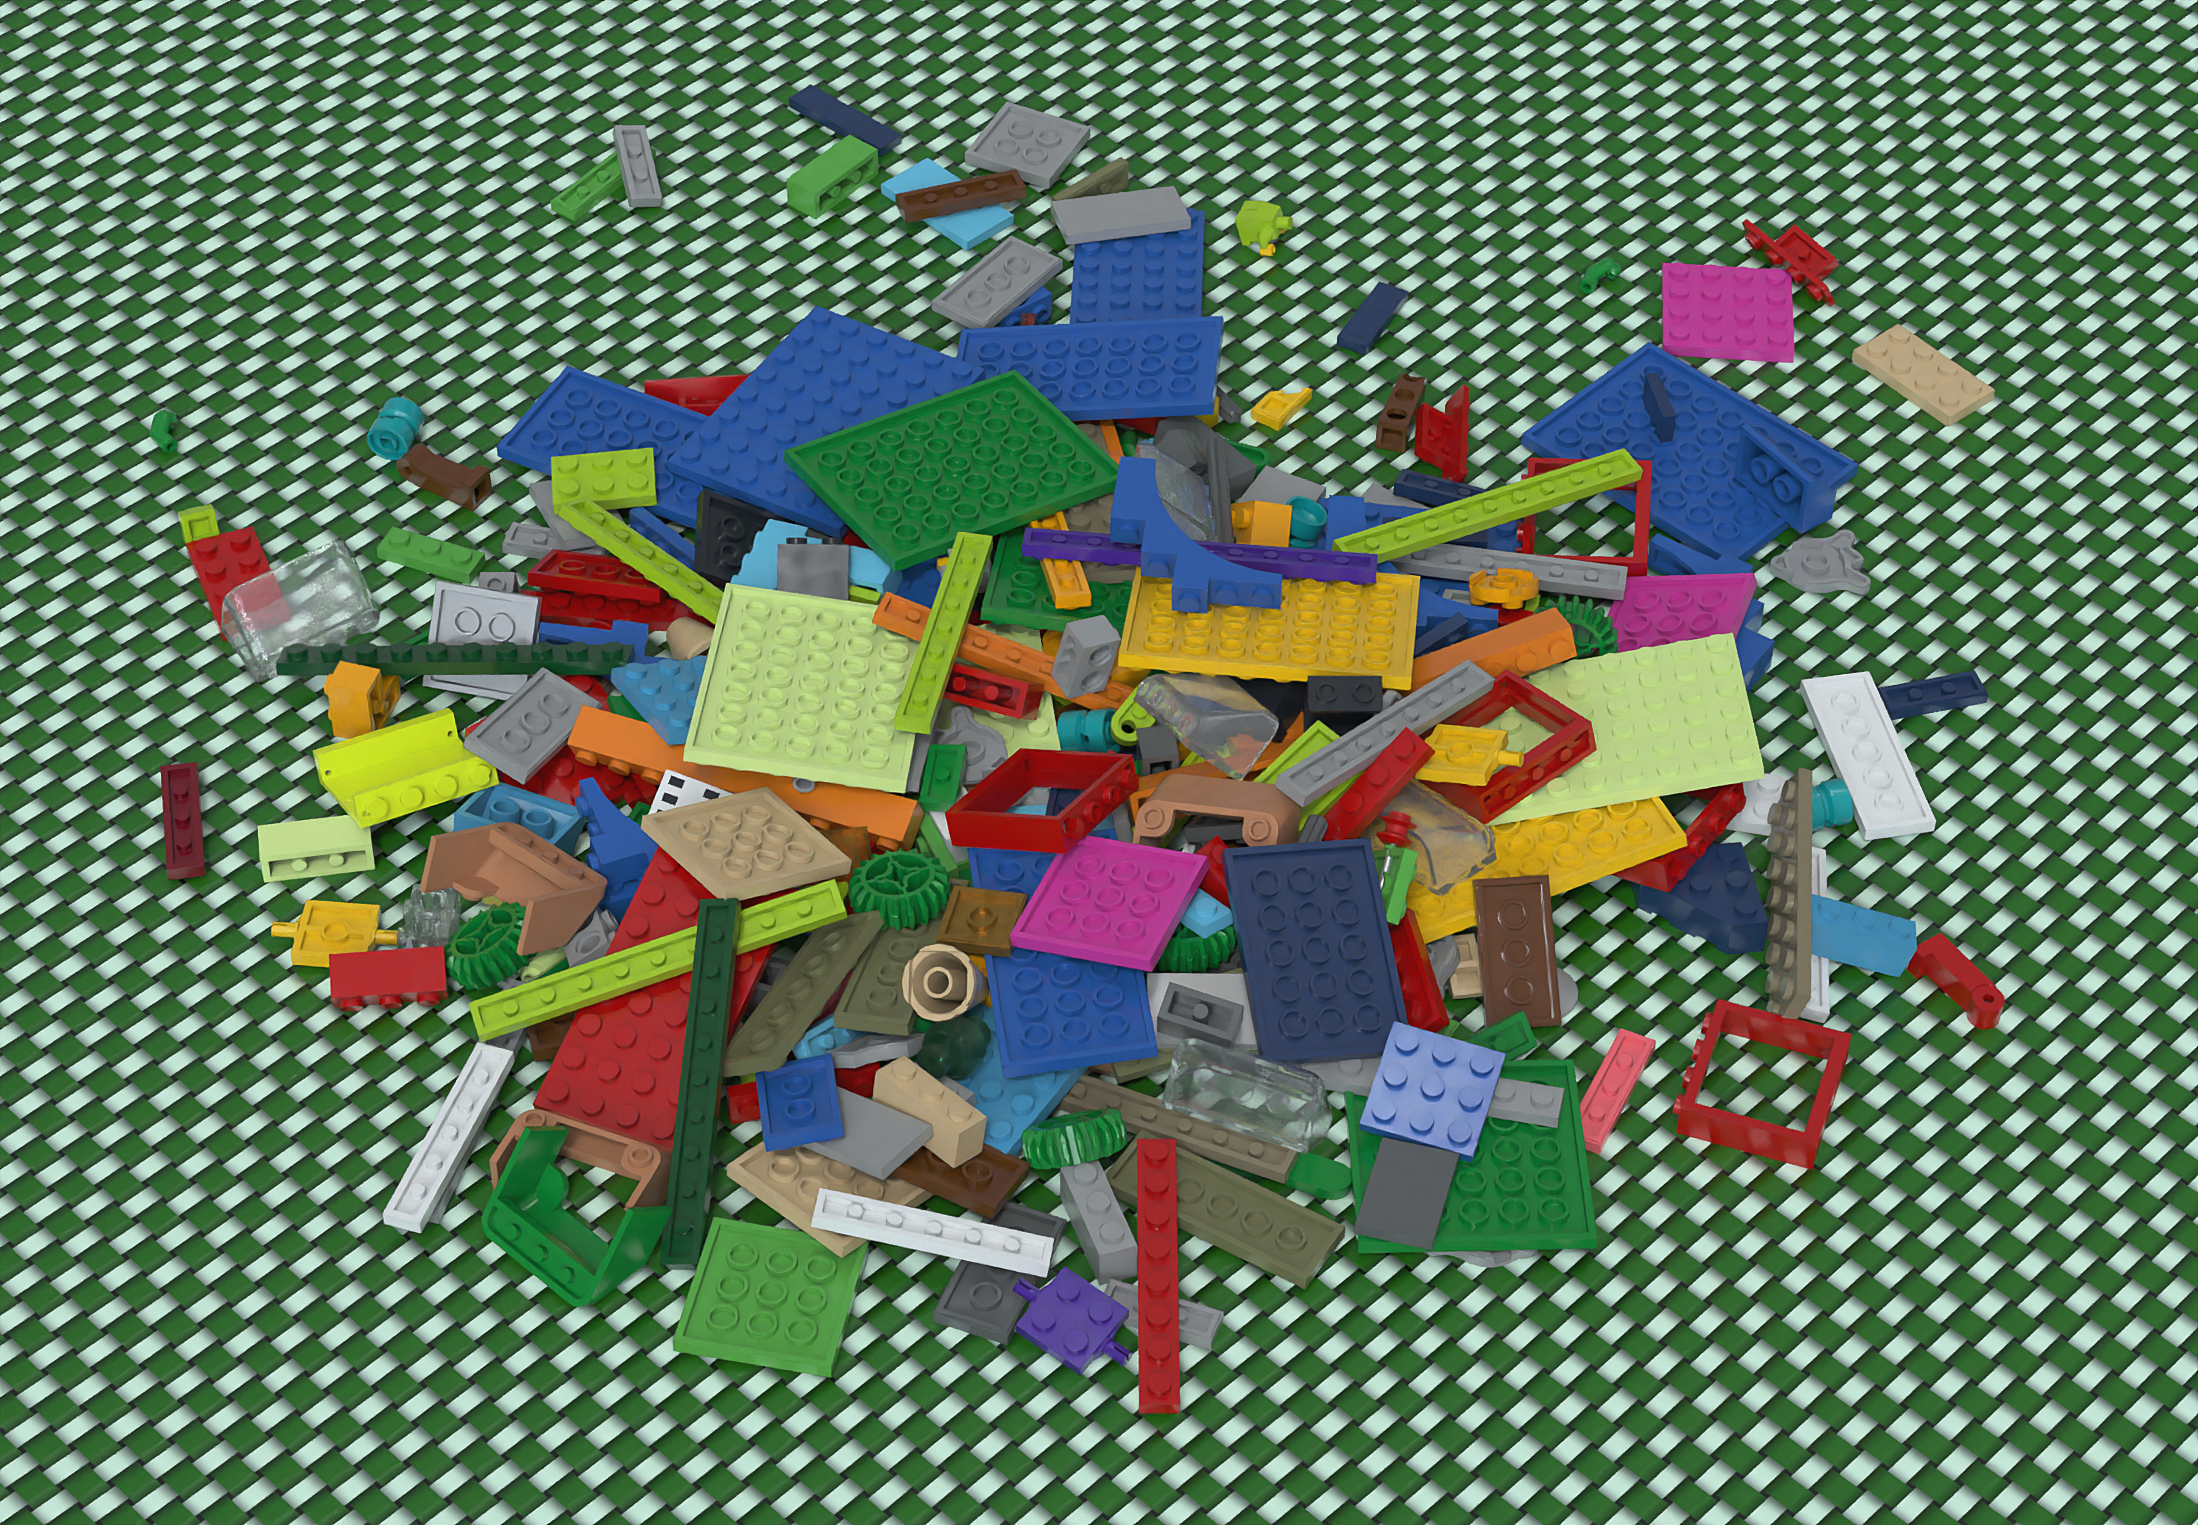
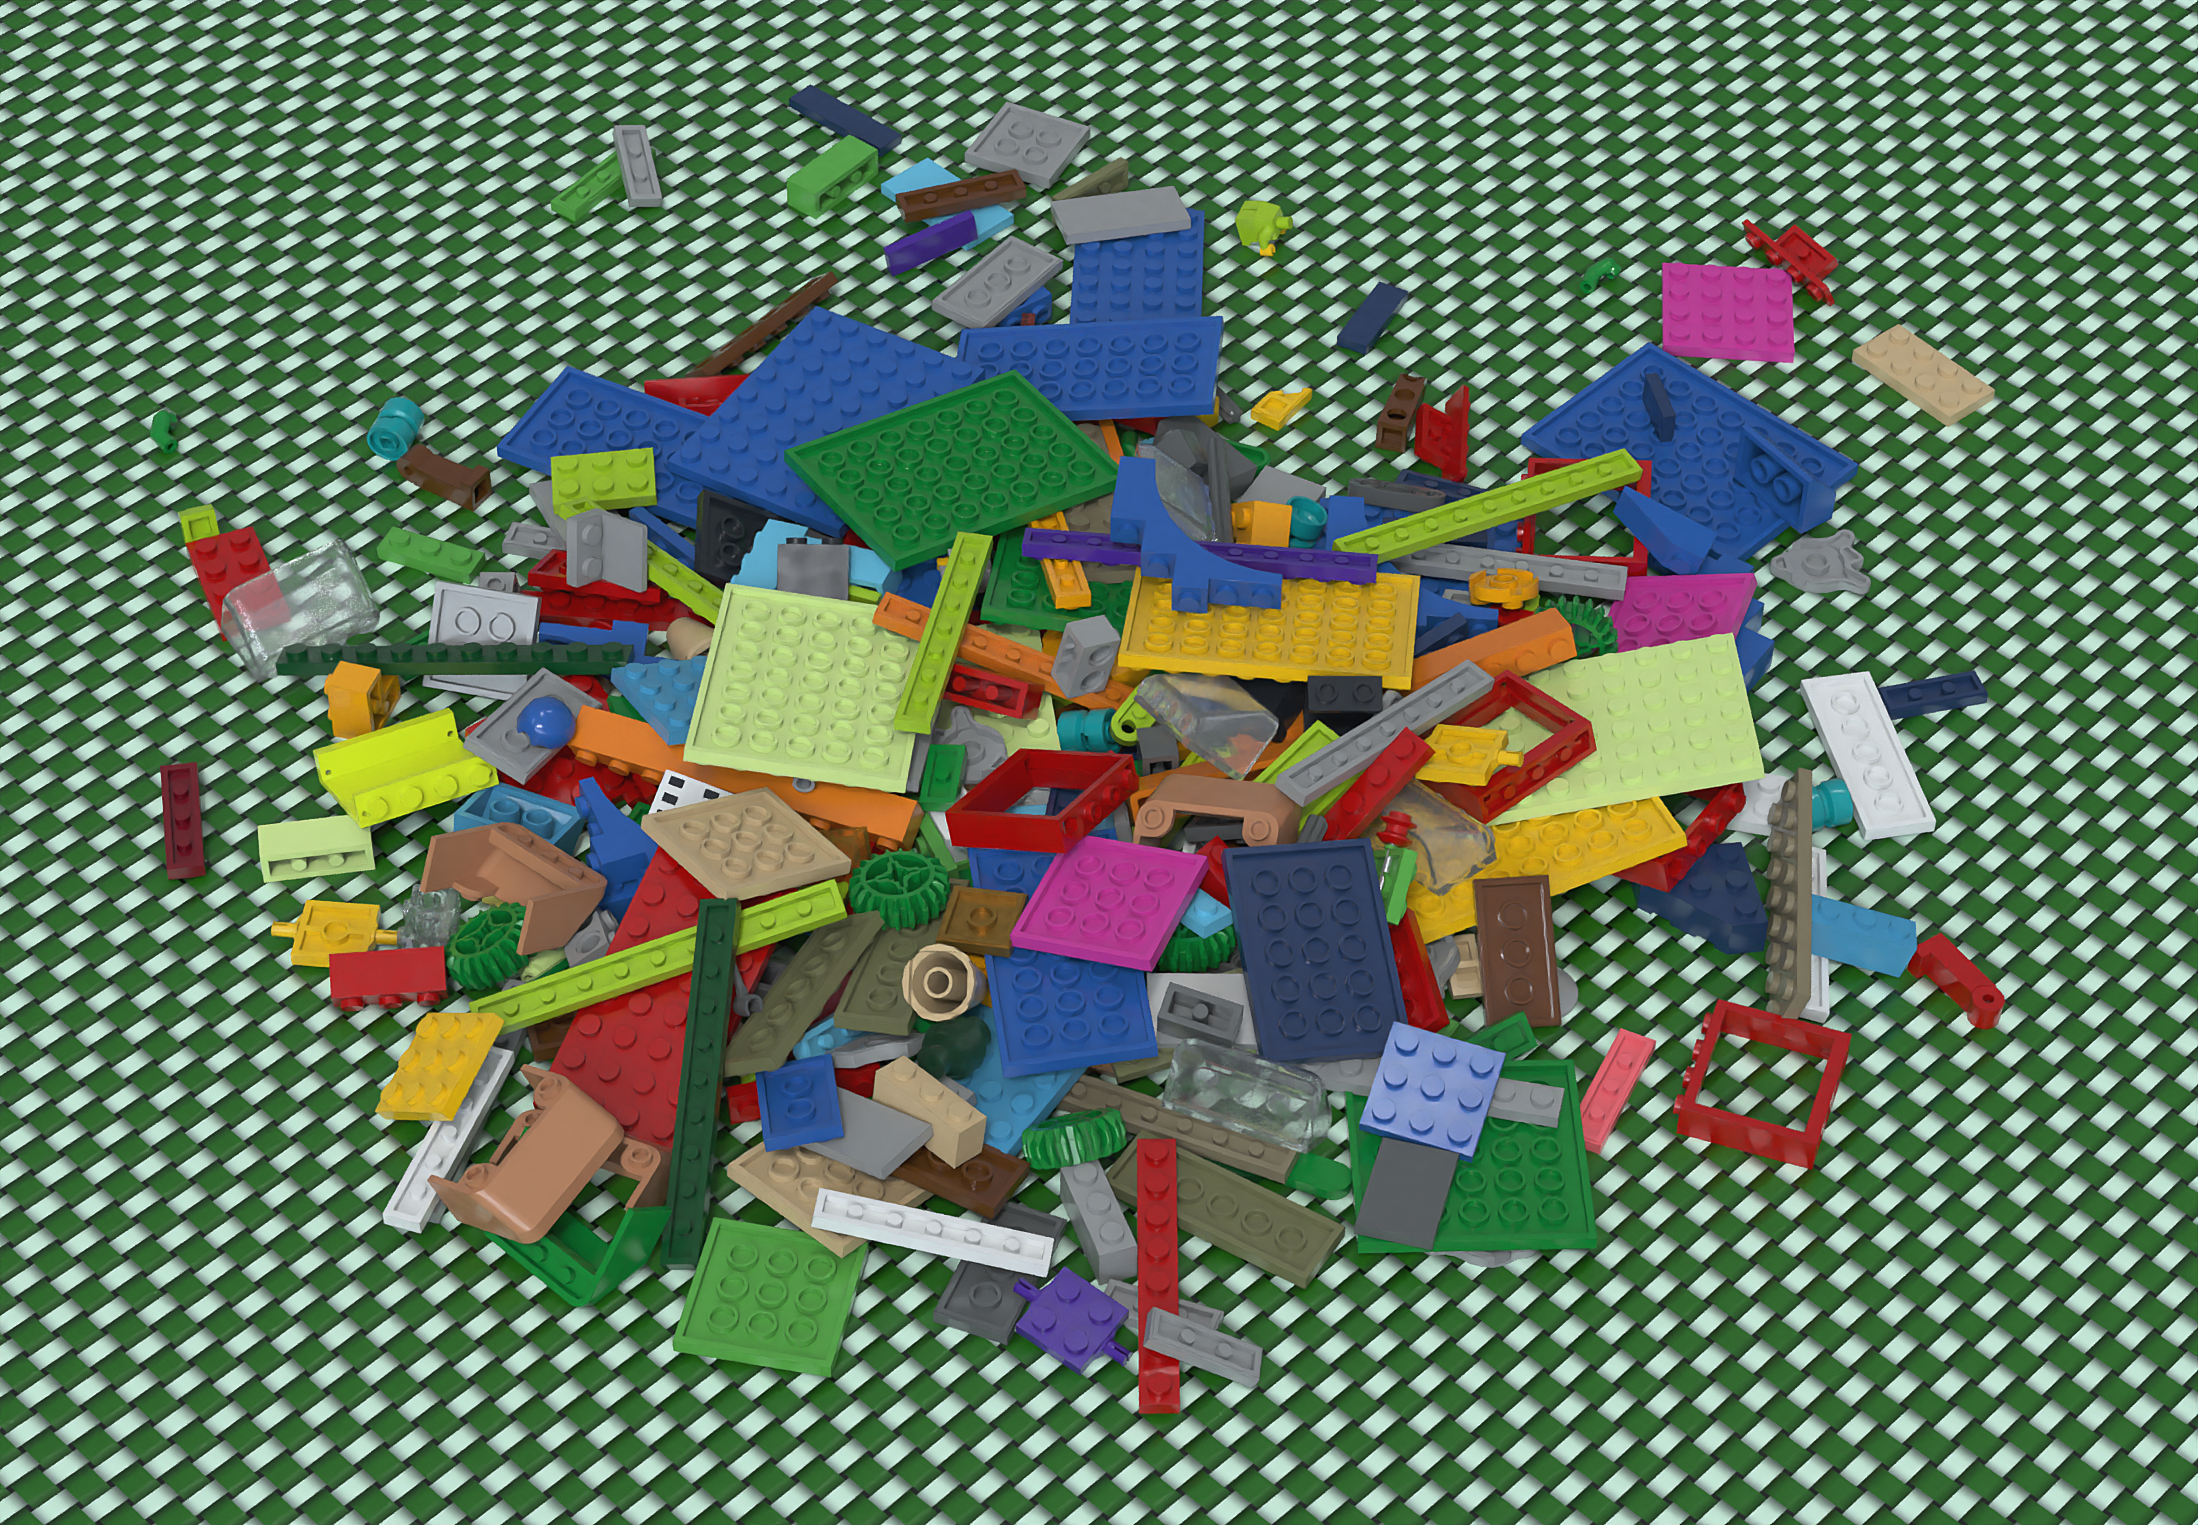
none -> yellow plate [375,1013,505,1121]
none -> nougat windscreen [427,1064,624,1244]
none -> blue hair [516,696,576,749]
none -> light grey bracket [567,508,647,593]
none -> reddish brown plate [684,271,839,378]
none -> dark grey hand [732,963,763,1017]
none -> dark purple tile [883,210,978,277]
none -> light grey tile [1143,1307,1263,1388]
none -> dark grey beam [1348,478,1446,513]
none -> blue slope [1613,486,1718,575]

